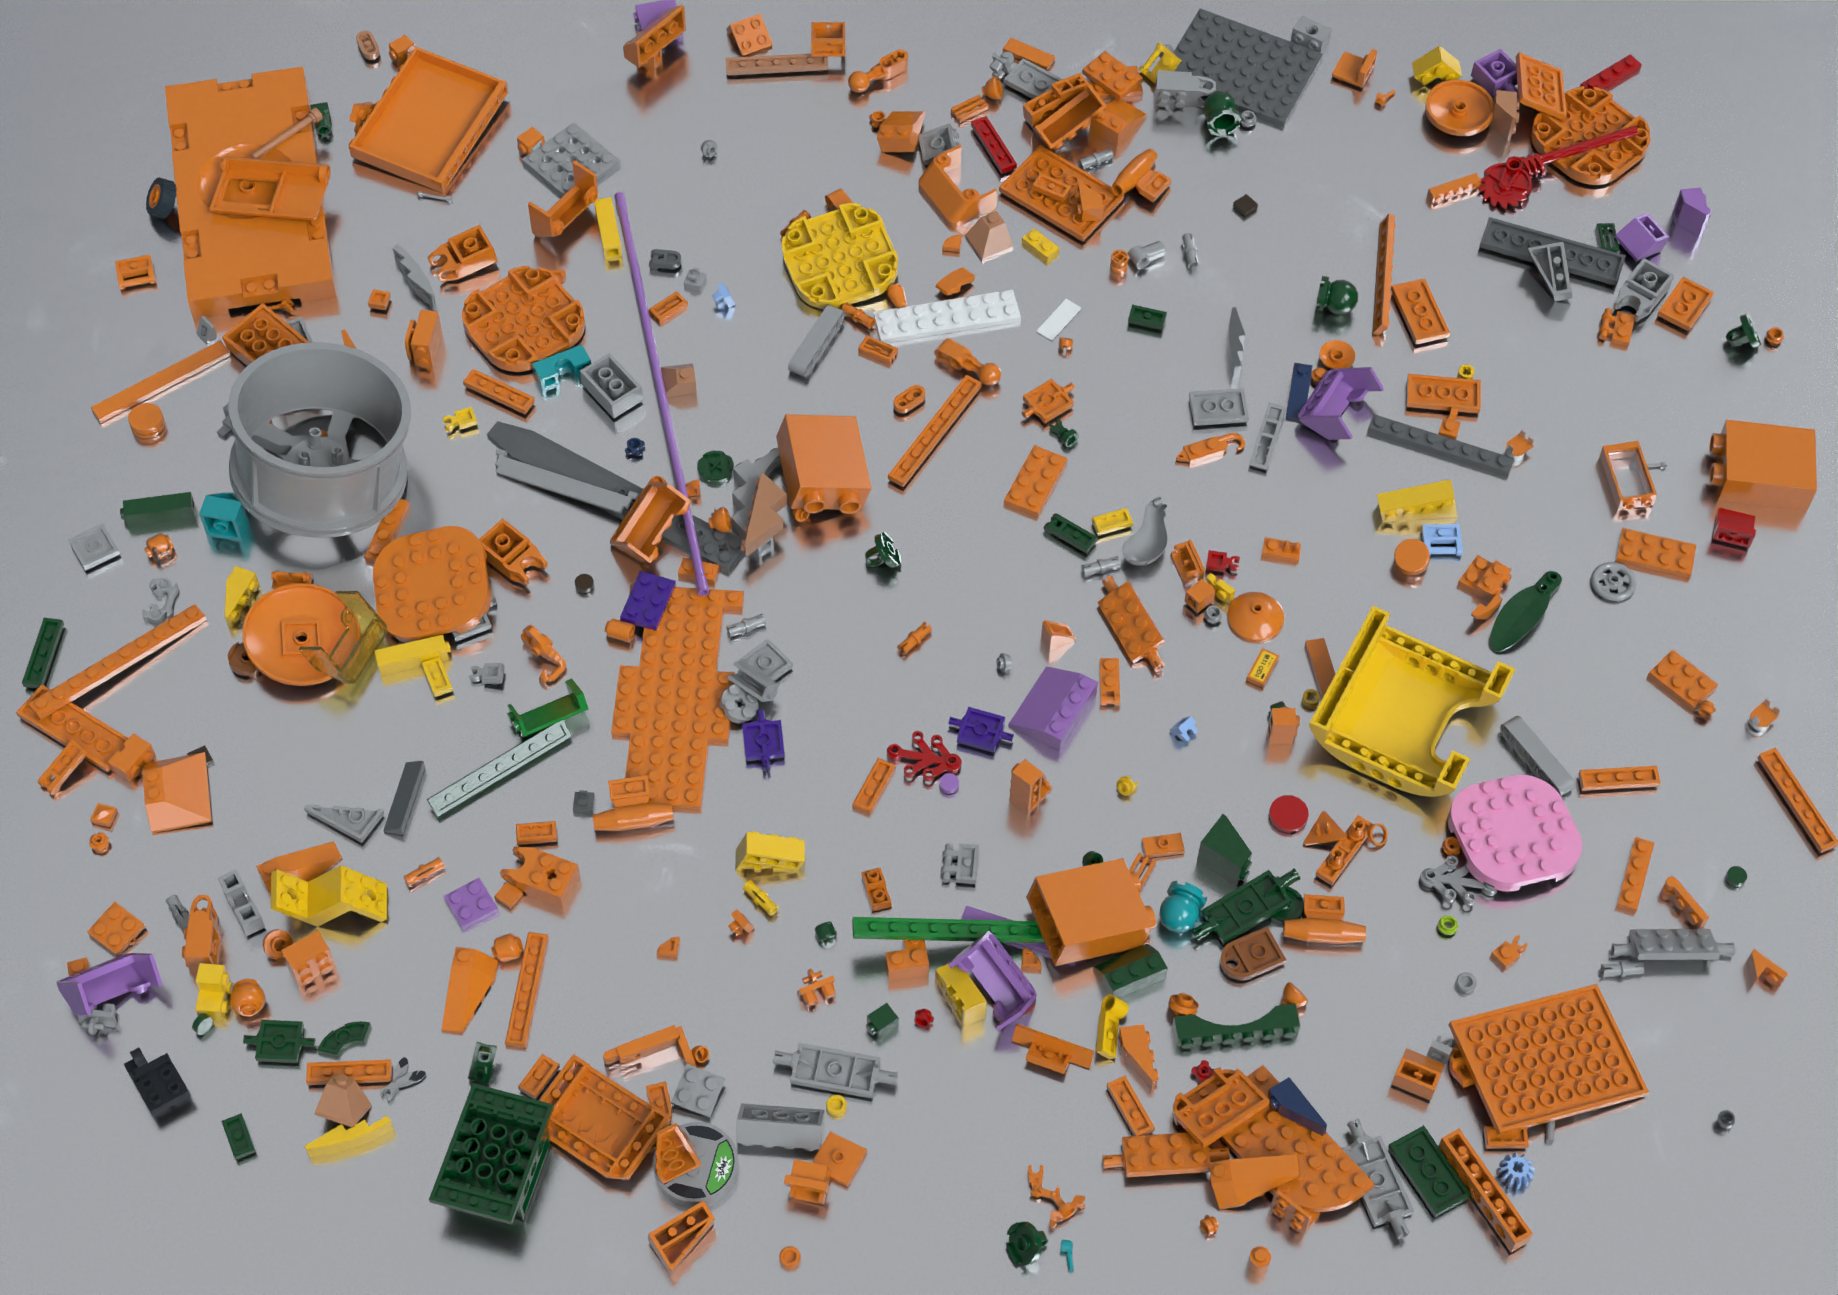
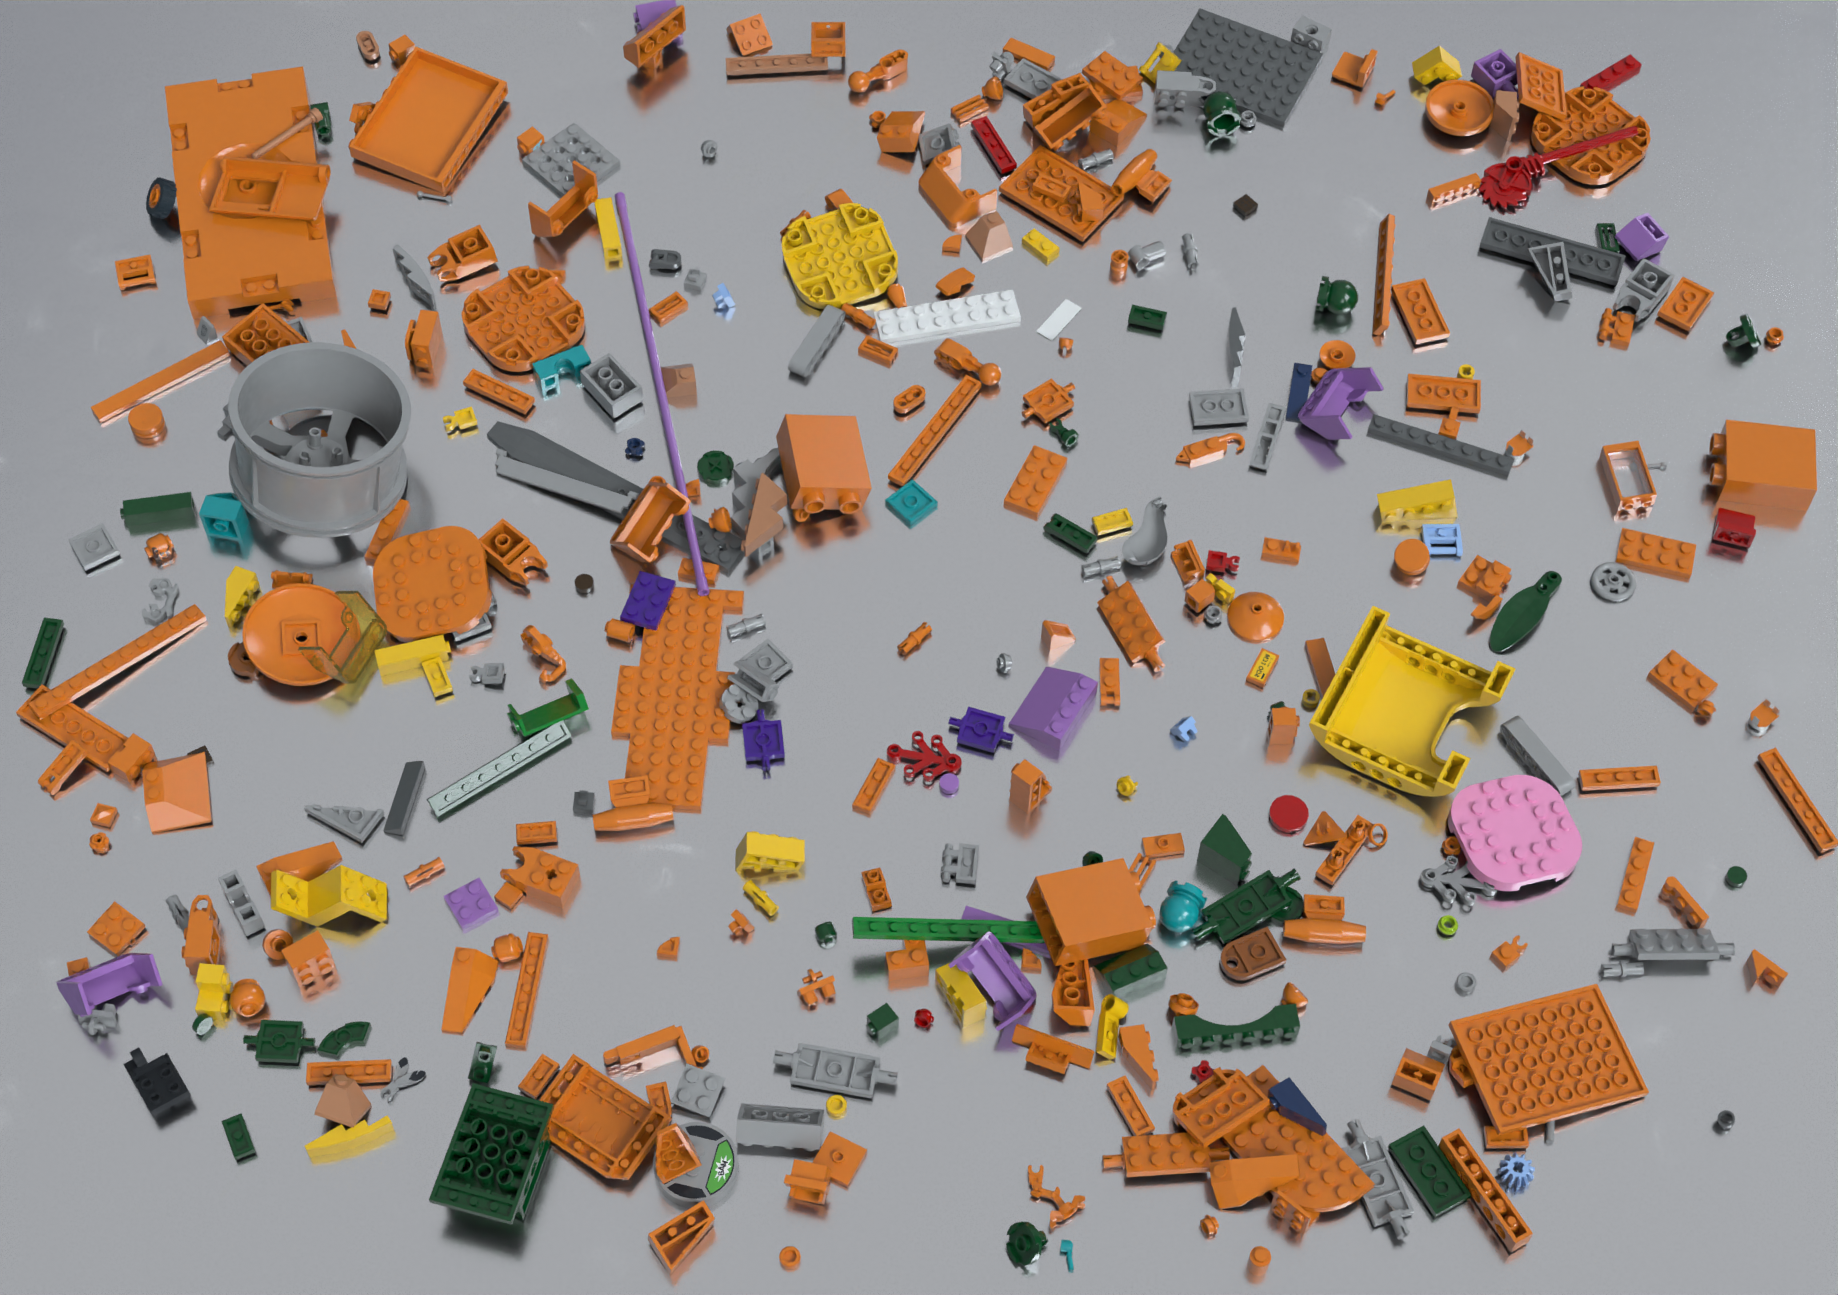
dark green tile [865,532,901,568] -> none
medium lavender slope [1673,187,1711,237] -> none
none -> teal tile [885,479,938,526]
none -> orange wedge [1051,959,1095,1026]

